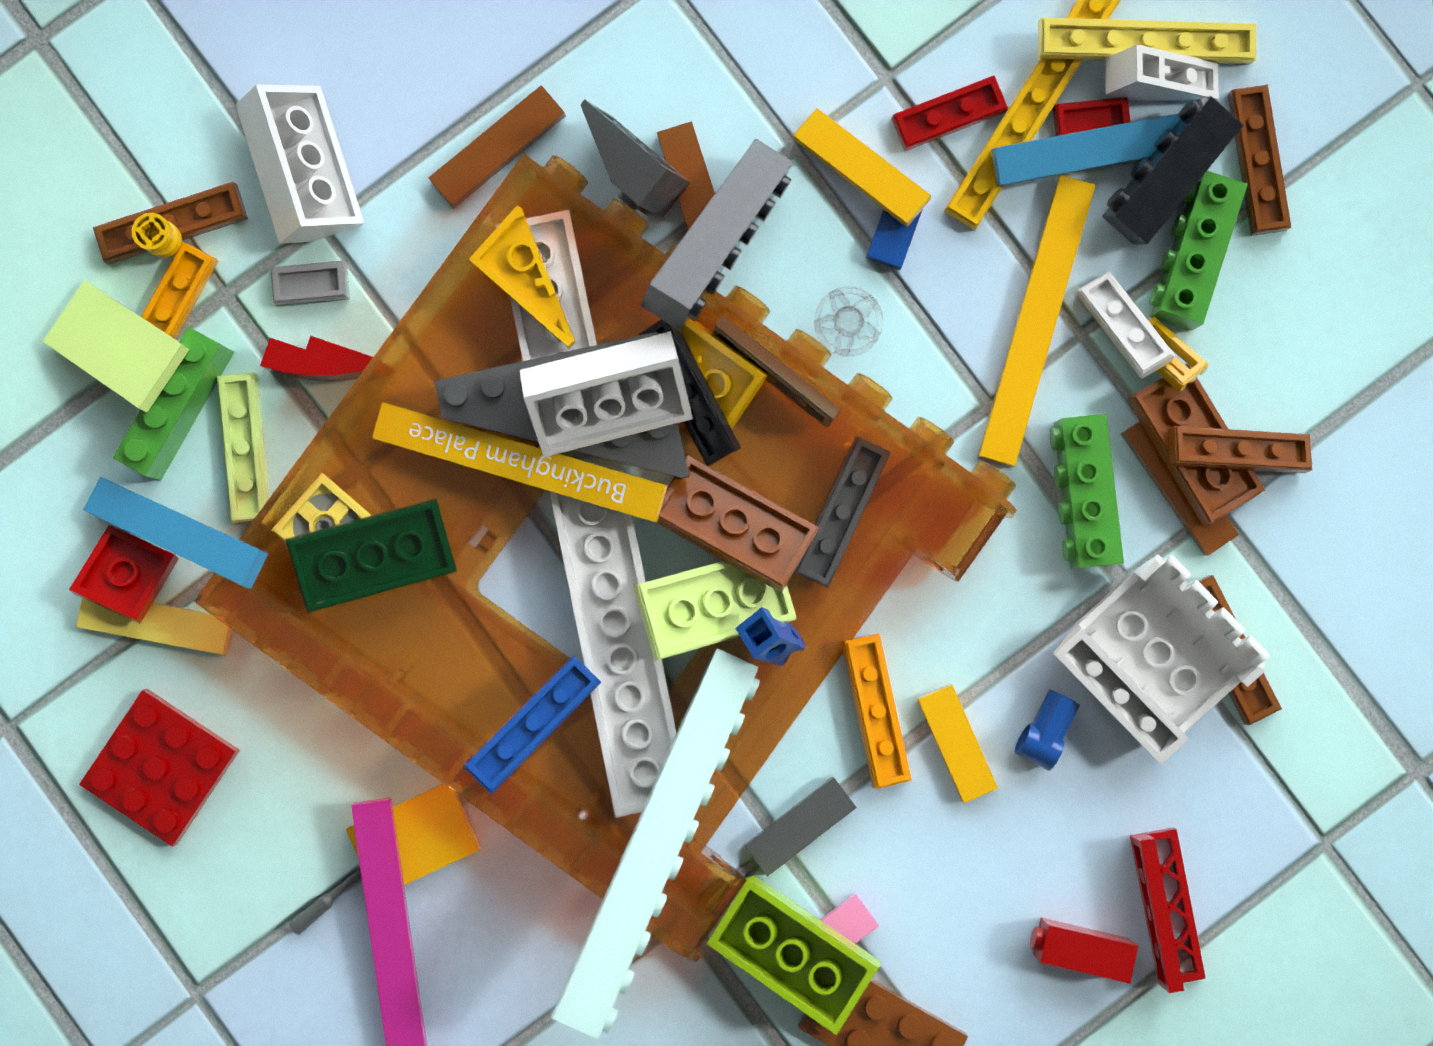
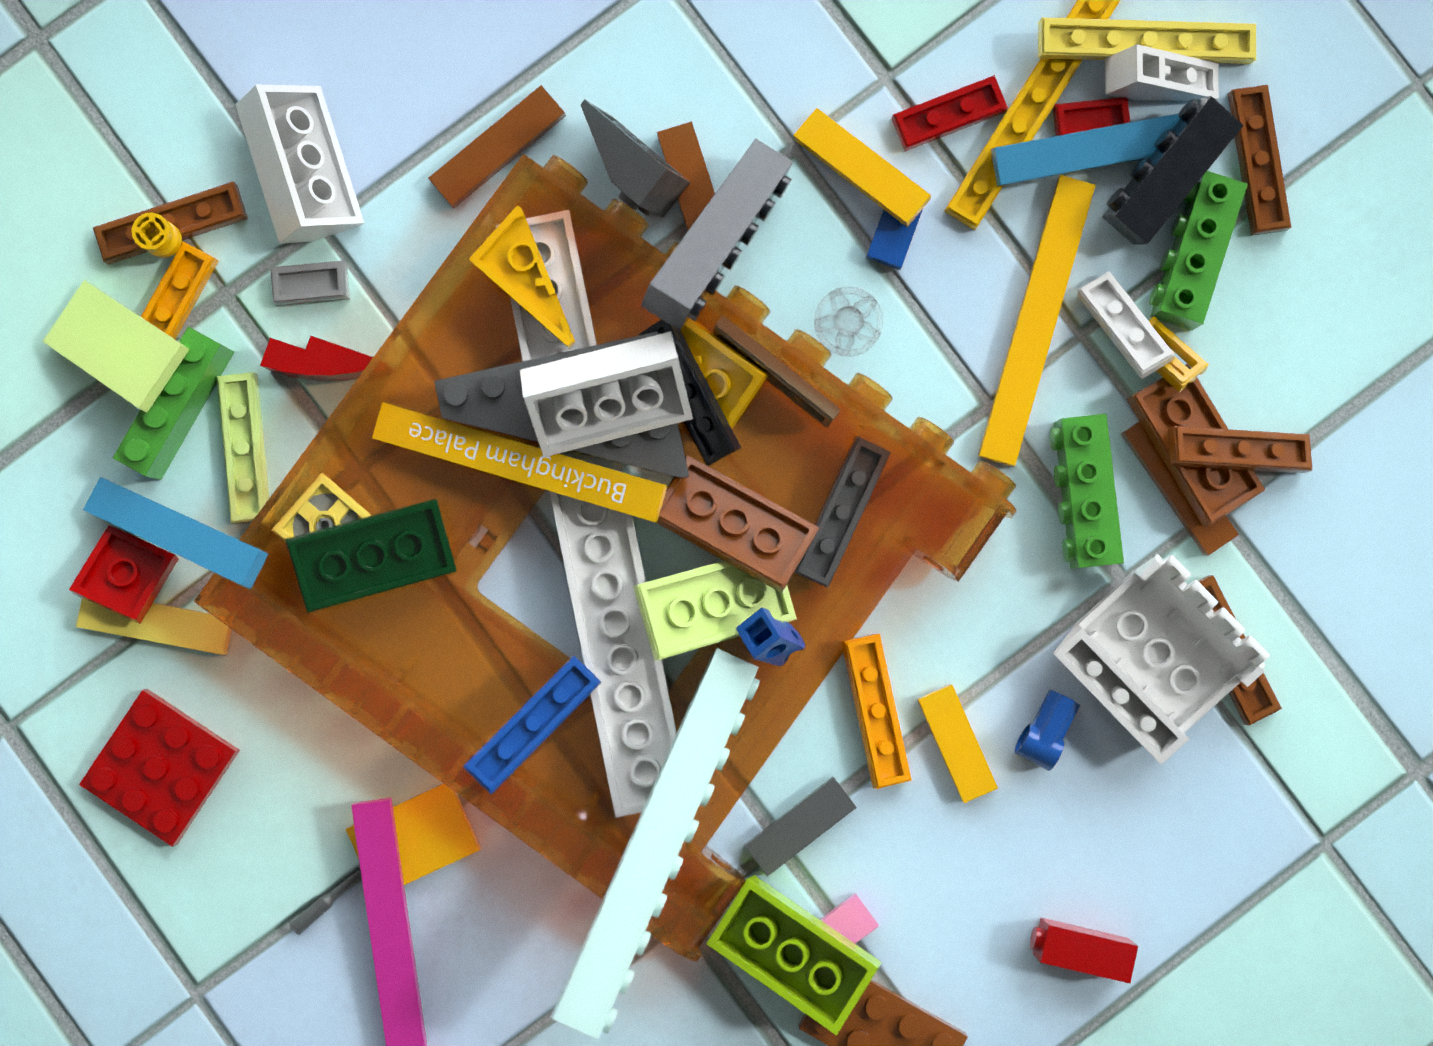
red fence [1130,827,1206,993] -> none

